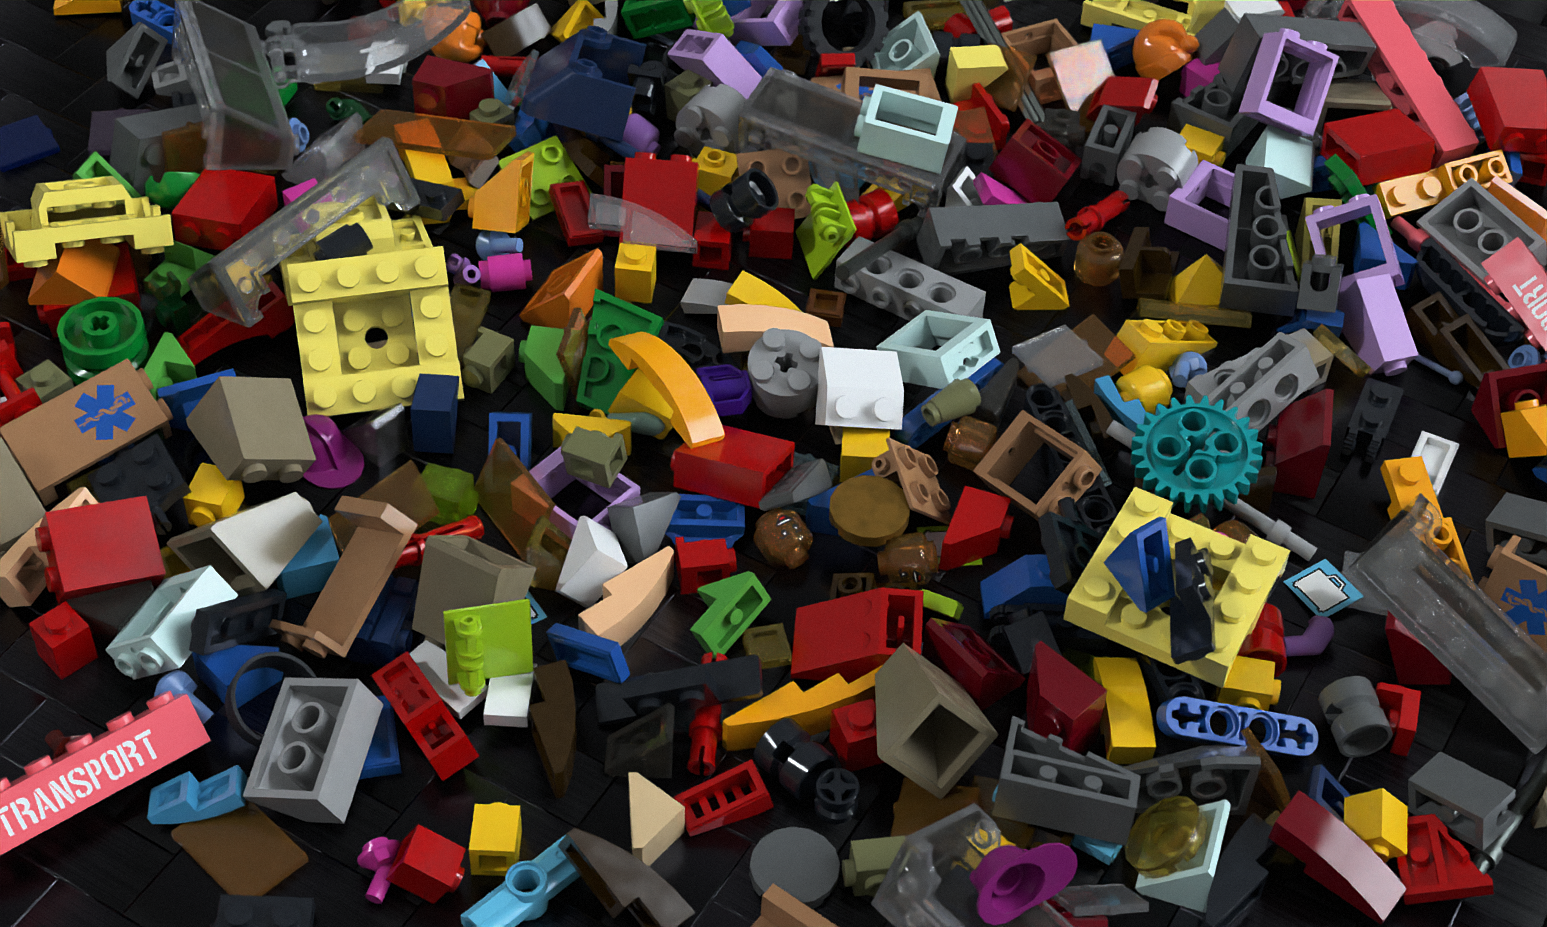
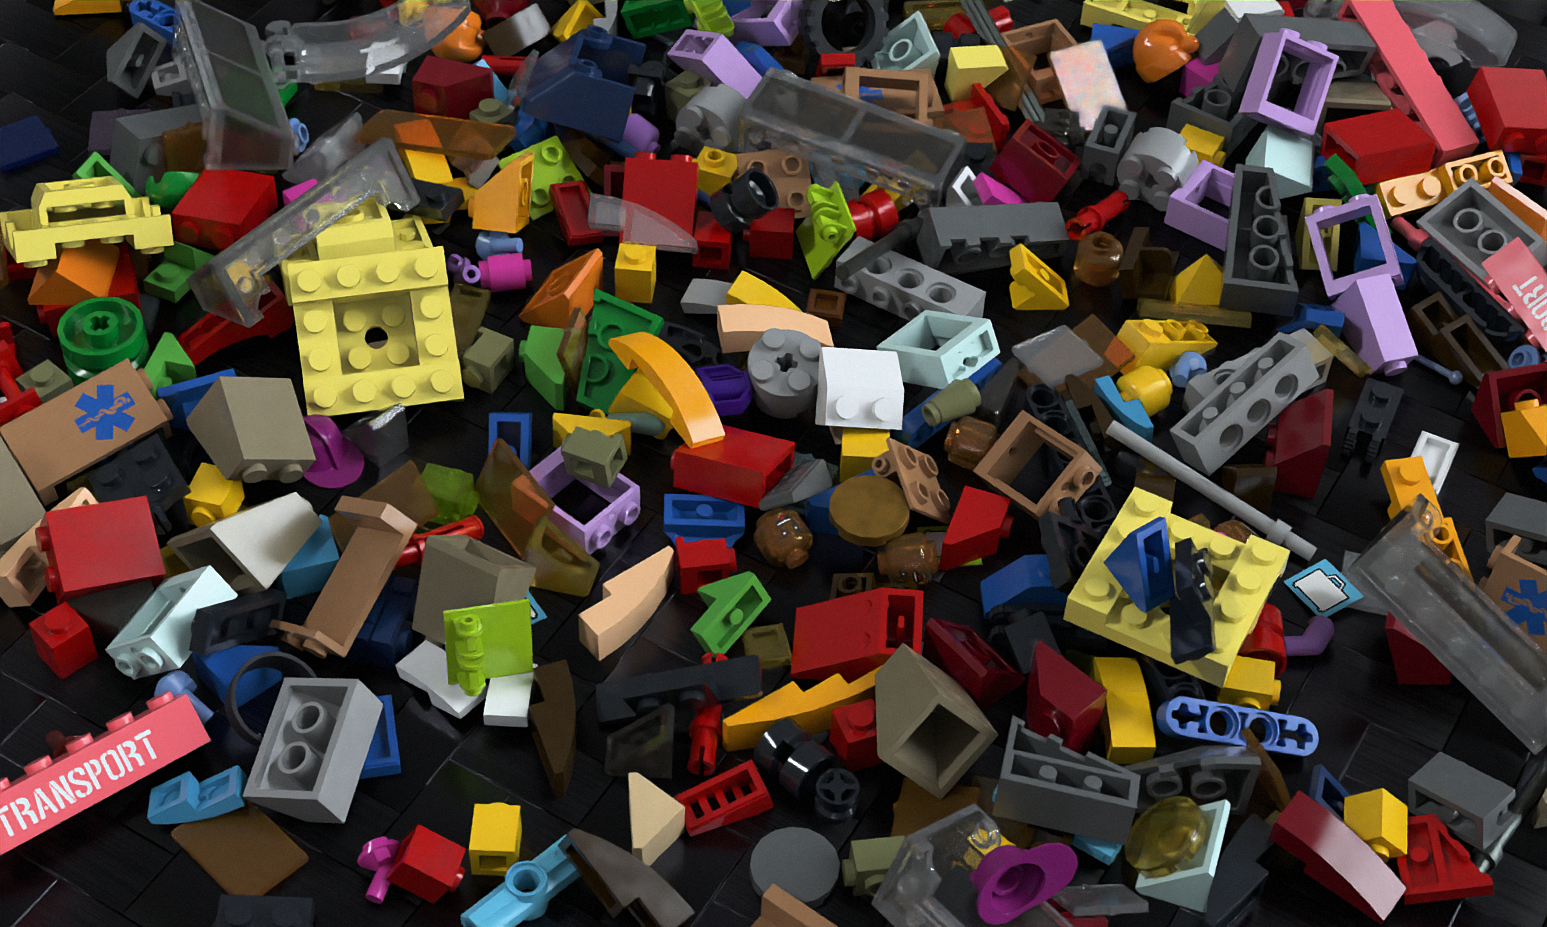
dark green plate [148,271,191,337] -> none
black brick [313,222,373,261] -> none
dark green arm [326,97,376,132] -> none
red slope [371,651,479,781] -> none
dark blue slope [411,373,459,454] -> none
blue tile [547,623,631,684] -> none
white slope [555,516,628,608] -> none
dark grey slope [607,492,681,567] -> none
light aqua window [853,84,958,174] -> none
lime tile [922,588,964,621] -> none
red slope [1085,76,1159,134] -> none
teal gear [1131,395,1263,514] -> none
lime sticker [1286,230,1302,284] -> none
dark grey brick [1297,254,1344,313] -> none
dark grey wheel [1318,676,1393,757] -> none
red bracket [1375,682,1421,756] -> none

